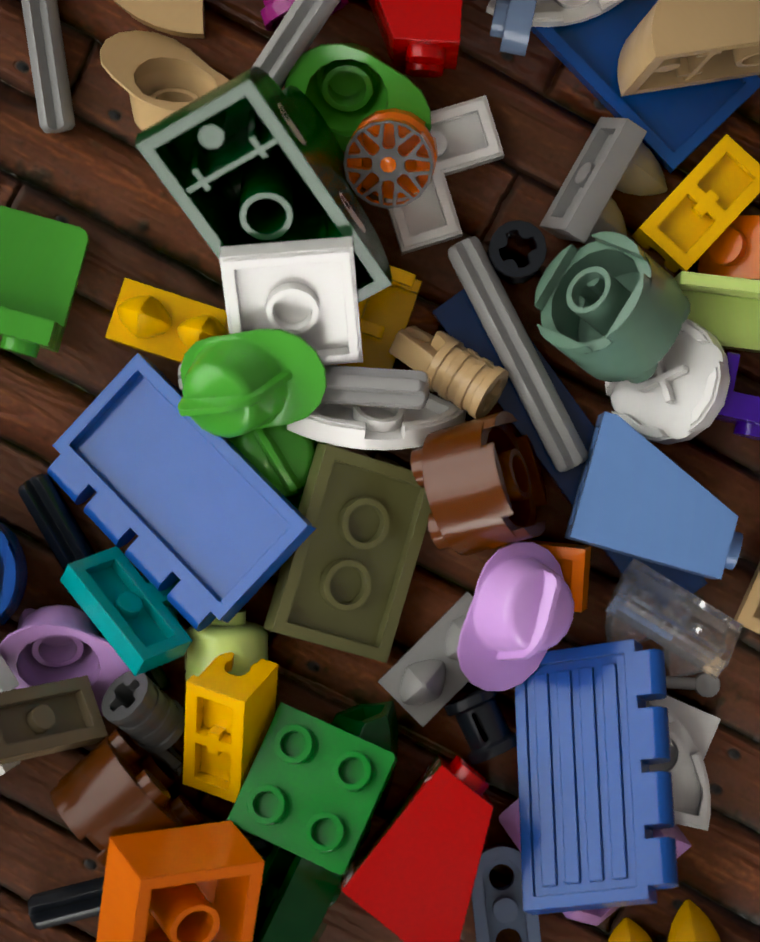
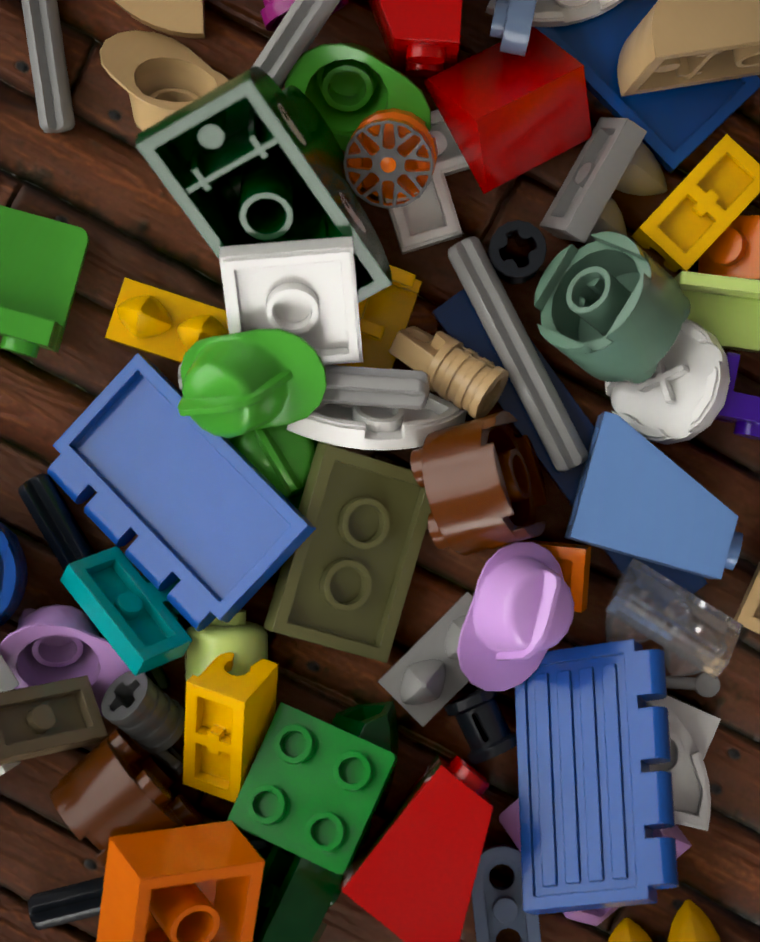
none -> red slope [424,27,592,194]

